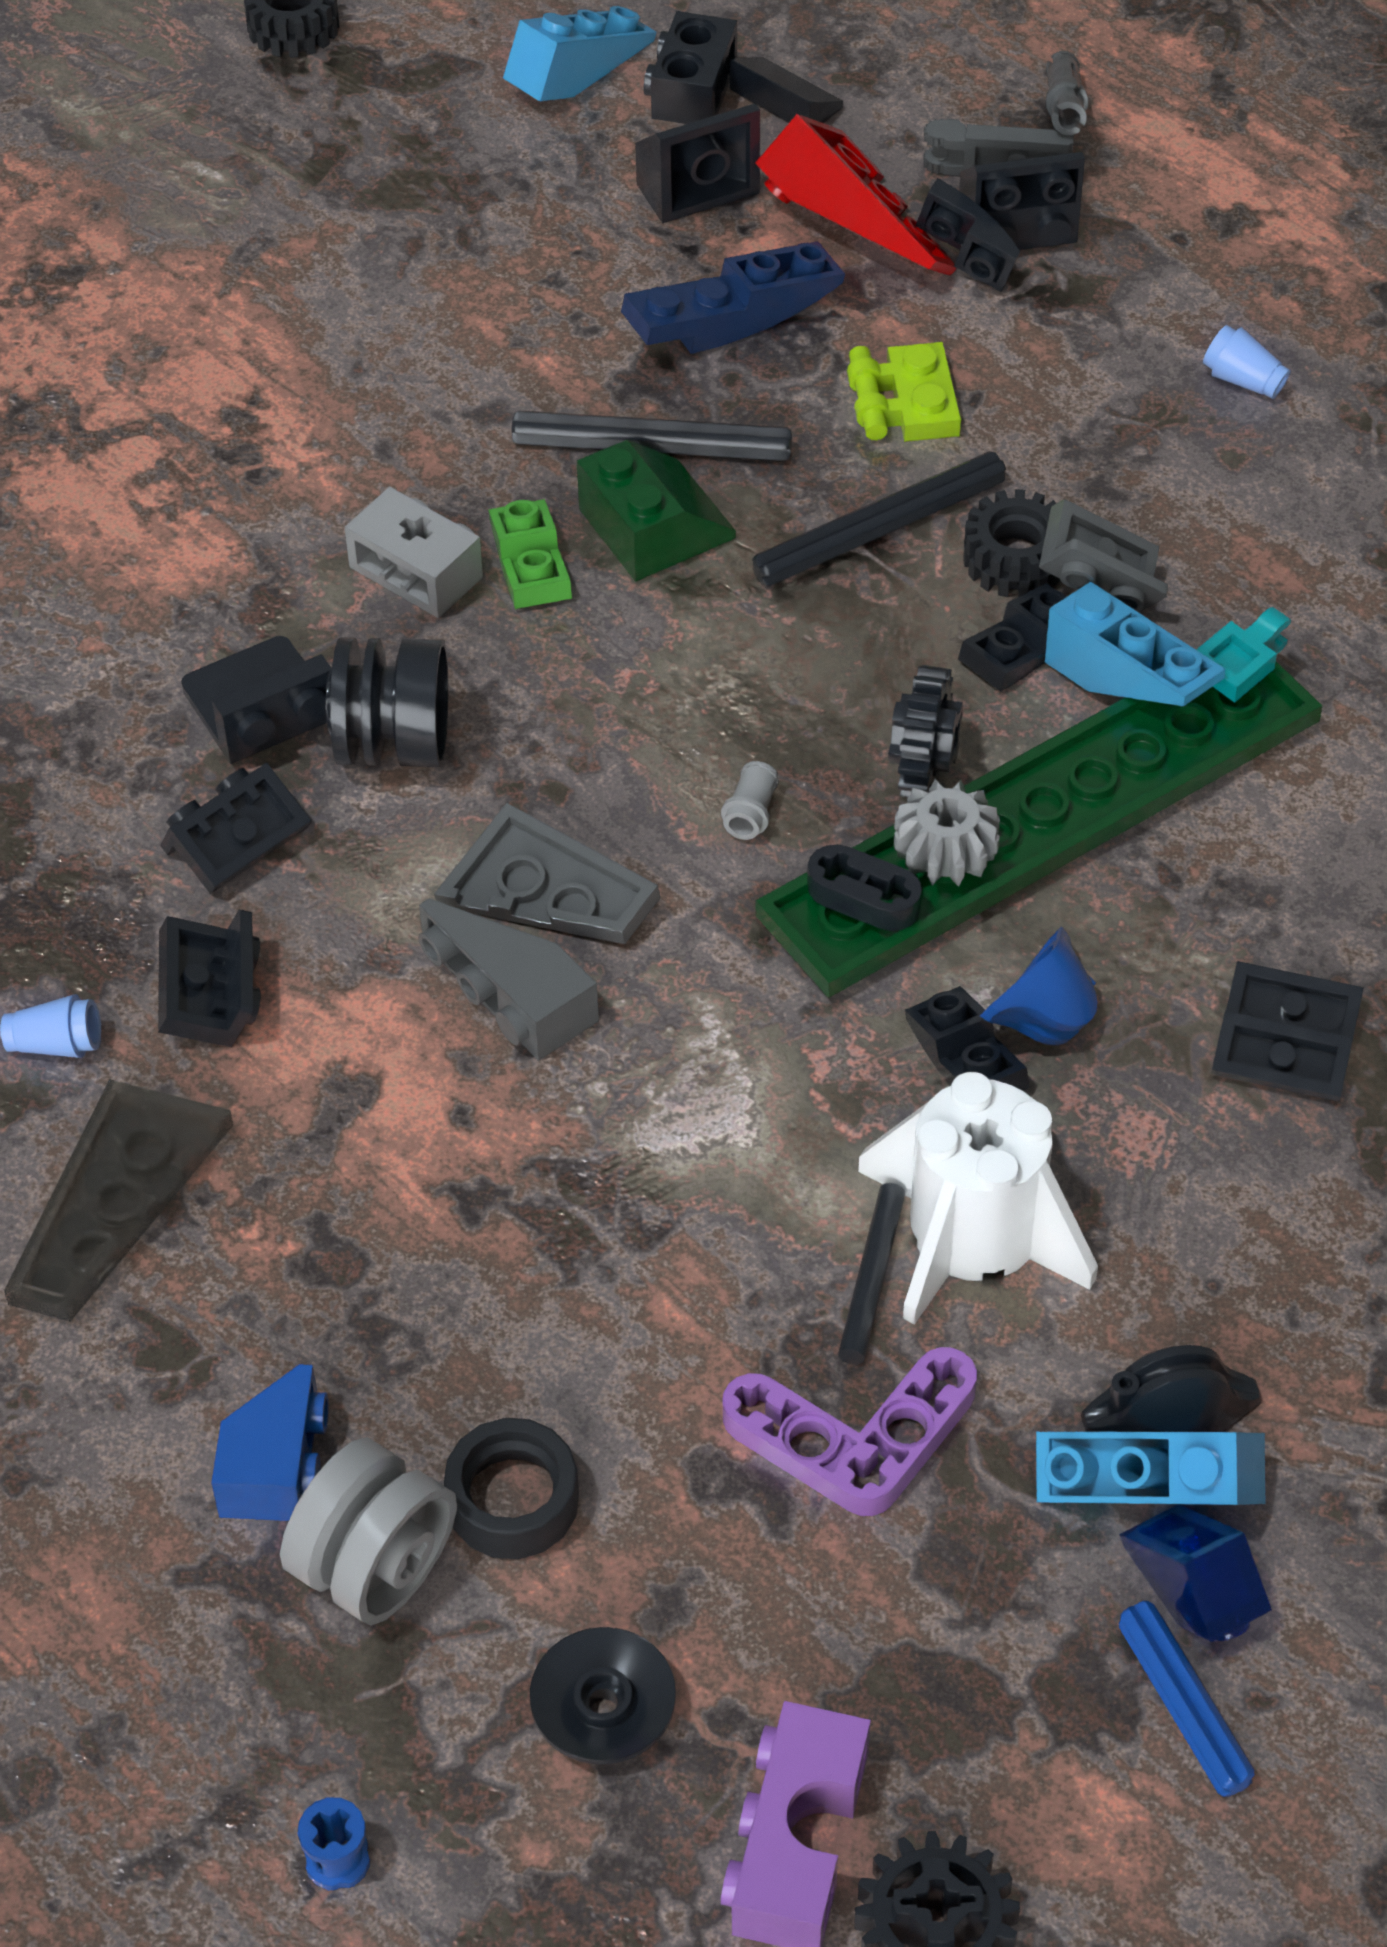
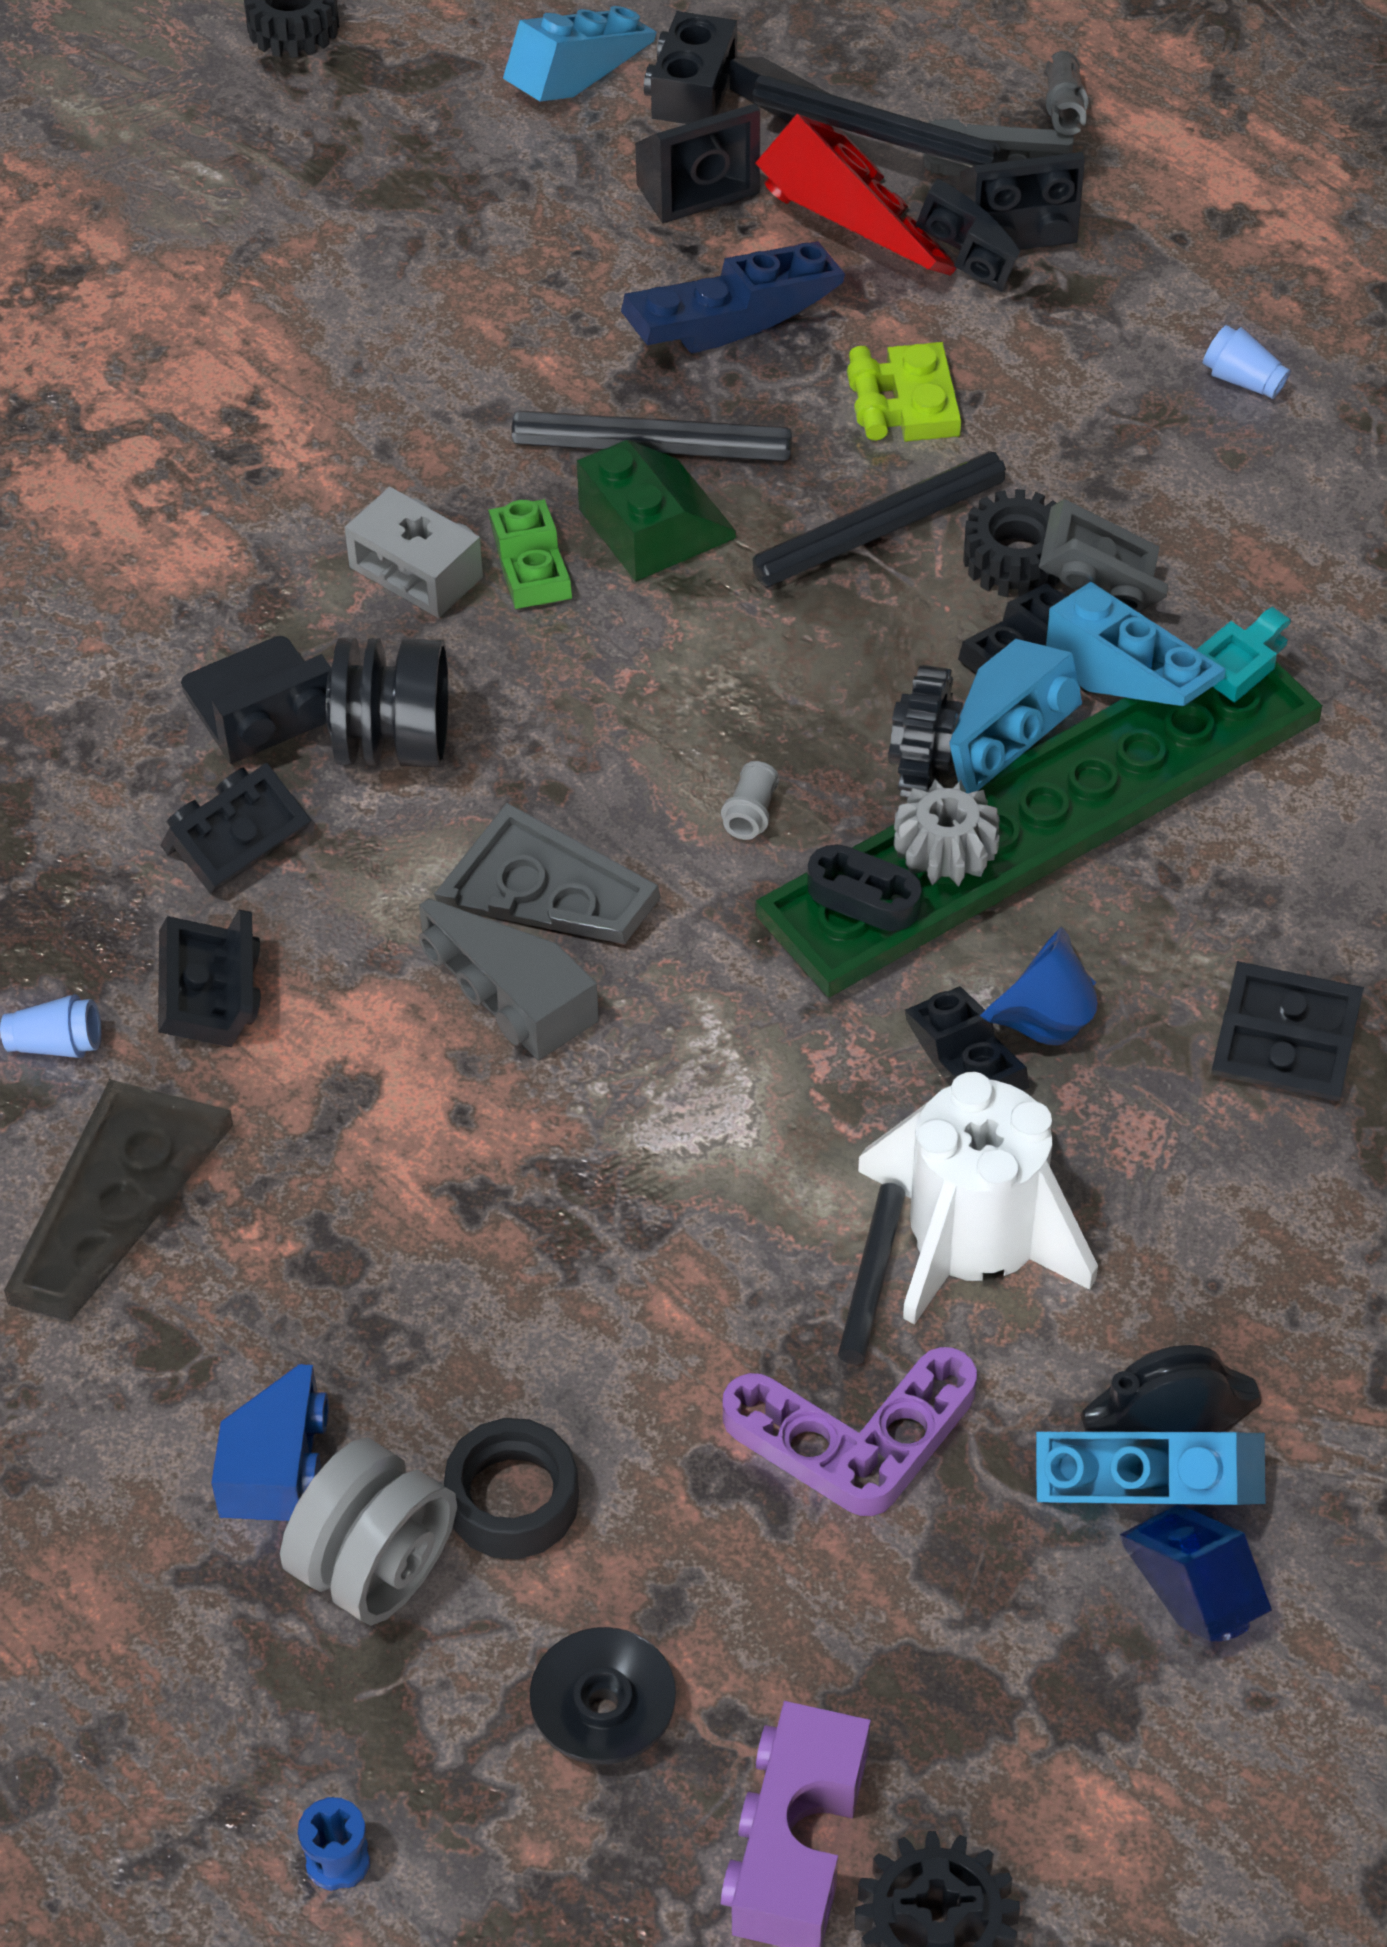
blue axle [1119,1601,1255,1797] -> none
none -> black axle [752,75,1000,167]
none -> dark azure slope [949,639,1082,794]

